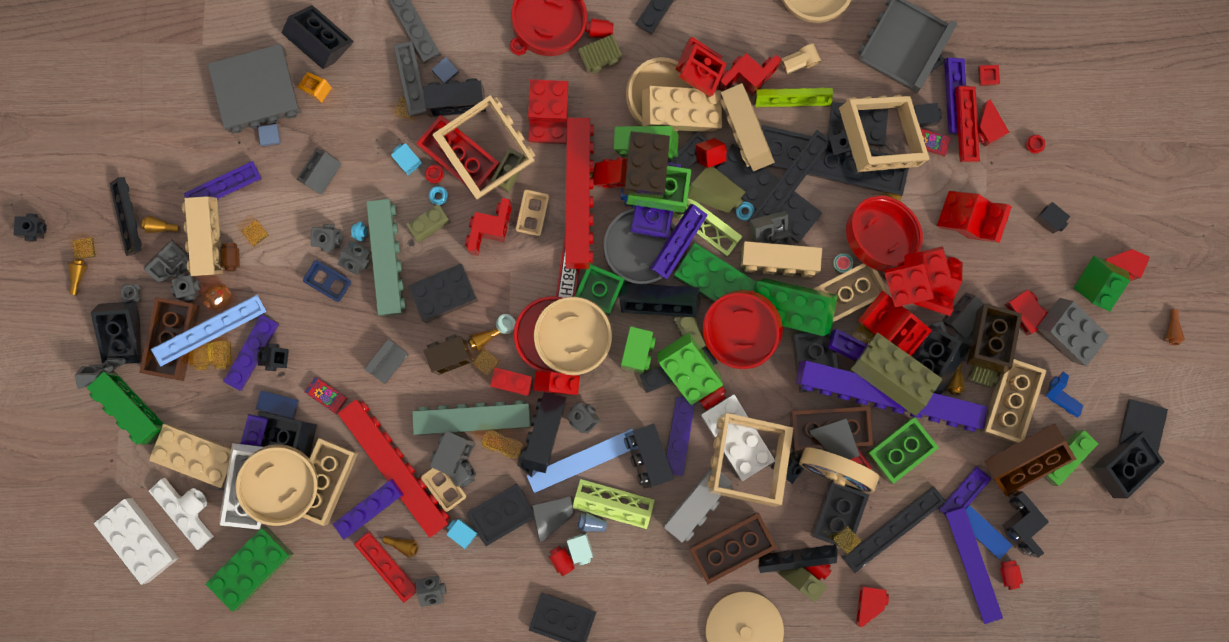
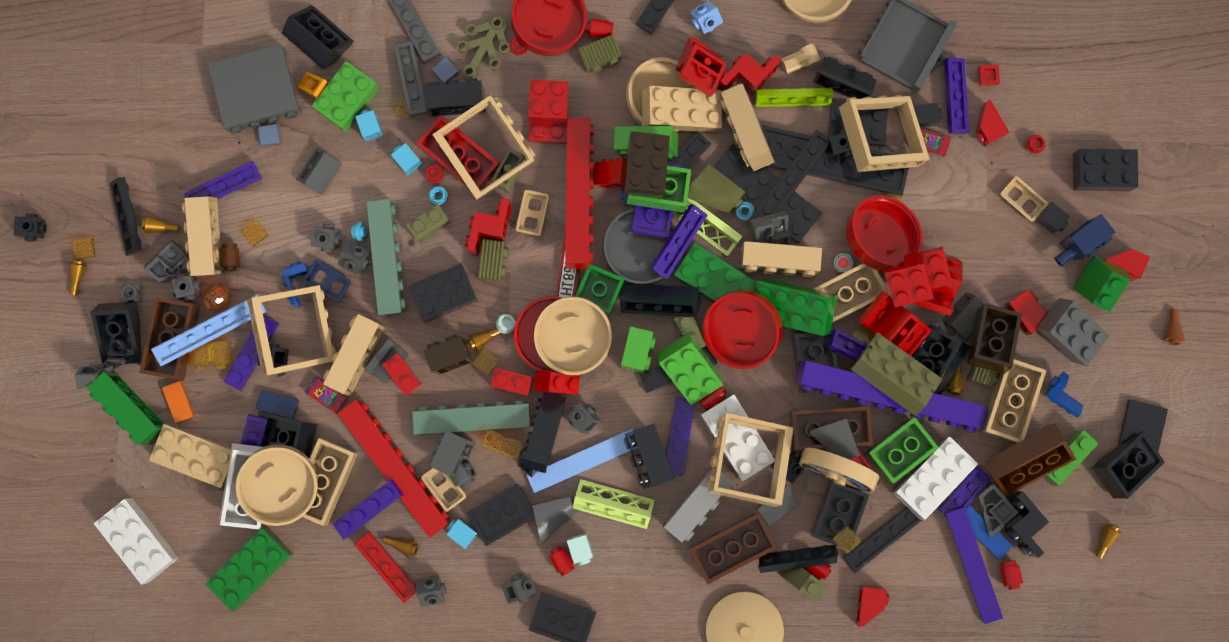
white plate [149,478,214,550] -> none
sand blue cone [577,513,607,532] -> none
red brick [696,138,727,168] -> none
red bracket [937,191,1012,243] -> none
red tile [955,86,980,163] -> none
none -> orange tile [162,381,195,424]
none -> tan window [247,285,336,376]
none -> blue bracket [281,262,309,308]
none -> bright green brick [312,61,380,133]
none -> tan brick [323,314,385,396]
none -> medium azure brick [355,109,383,141]
none -> red brick [382,353,421,396]
none -> olive plant [456,14,510,80]
none -> olive brick [477,240,508,282]
none -> dark grey brick [501,573,537,604]
none -> light blue brick [690,1,723,34]
none -> dark grey panel [756,485,799,527]
none -> black slope [813,57,877,99]
none -> white brick [892,436,978,520]
none -> dark grey slope [978,483,1018,537]
none -> tan piece [1000,176,1048,221]
none -> dark blue brick [1054,214,1116,267]
none -> black brick [1073,149,1138,191]
none -> pearl gold cone [1096,523,1122,559]

